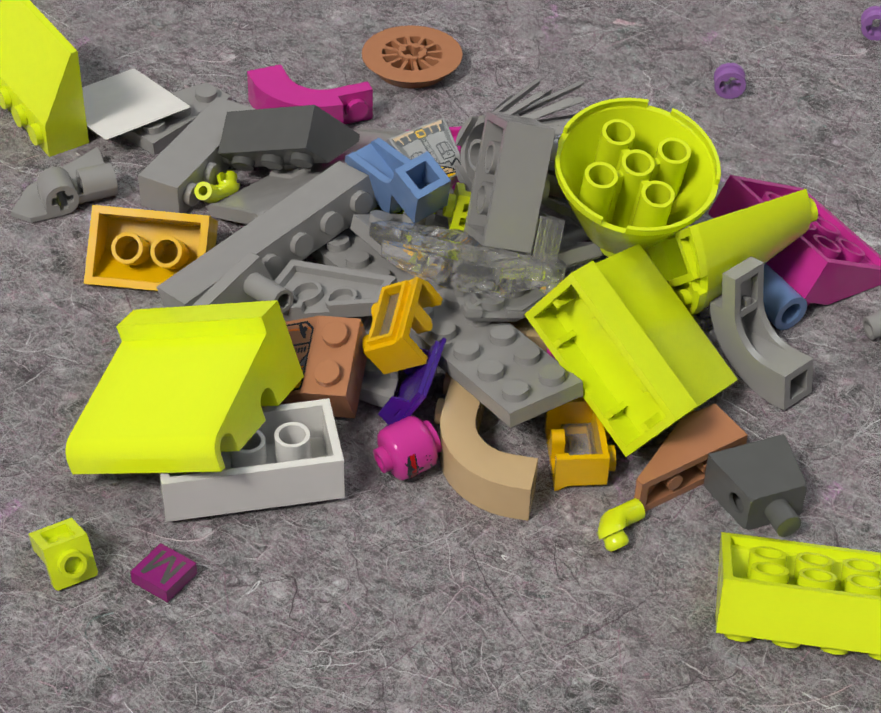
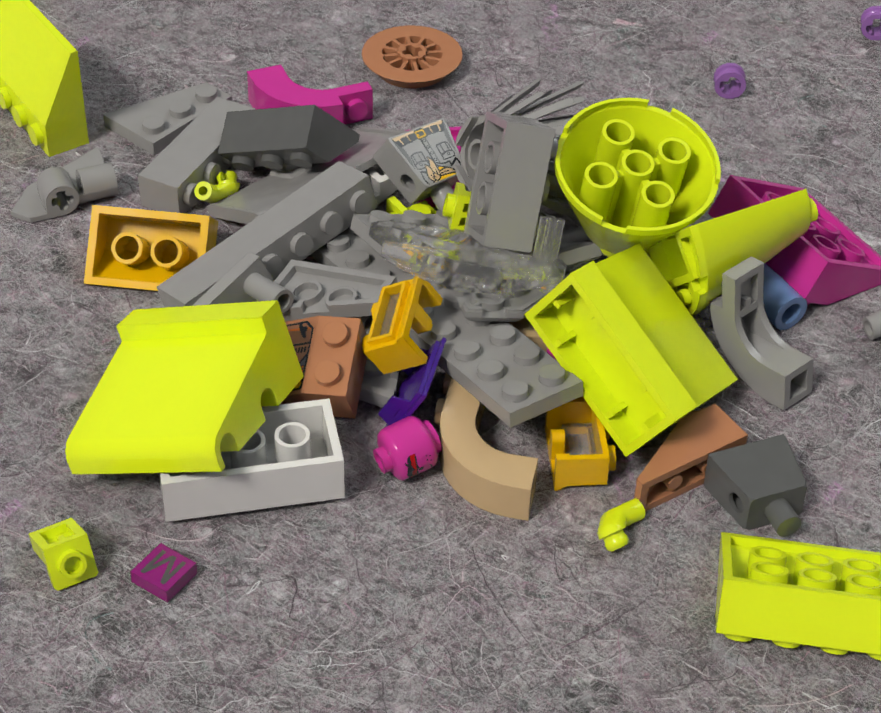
white sticker [82,69,190,140] -> none
medium blue arch [345,138,451,224] -> none

